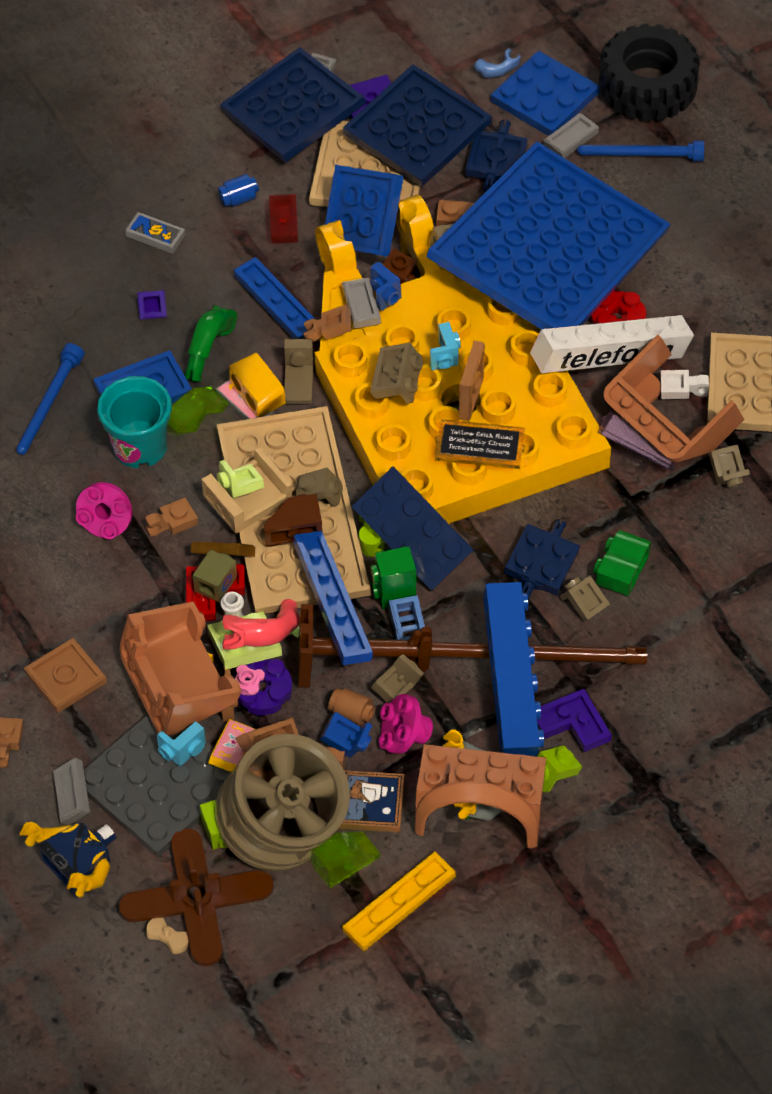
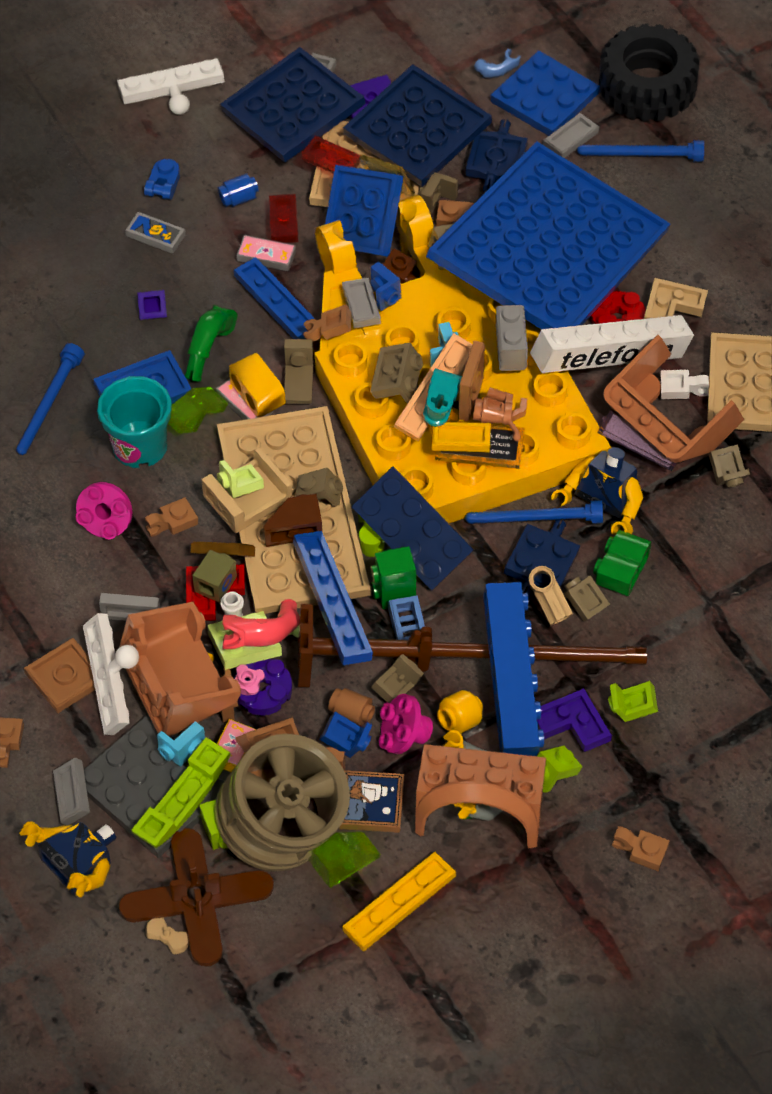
none -> white plate [83,613,139,735]
none -> light grey tile [99,593,160,621]
none -> white plate [117,59,224,115]
none -> lime slope [131,737,231,848]
none -> blue plate [144,159,180,200]
none -> tile [237,235,296,271]
none -> clear red plate [302,135,361,174]
none -> clear yellow piece [359,154,415,197]
none -> light nougat tile [394,333,473,442]
none -> dark tan bracket [418,172,458,215]
none -> teal piece [423,368,462,427]
none -> yellow tile [432,422,491,452]
none -> yellow head [437,690,483,733]
none -> blue piece [465,500,603,524]
none -> nougat piece [473,387,527,441]
none -> light grey brick [496,305,528,371]
none -> tan piece [529,566,573,626]
none -> torso [551,447,643,535]
none -> lime bracket [608,681,658,722]
none -> medium nougat plate [612,827,670,871]
none -> tan plate [644,278,708,319]

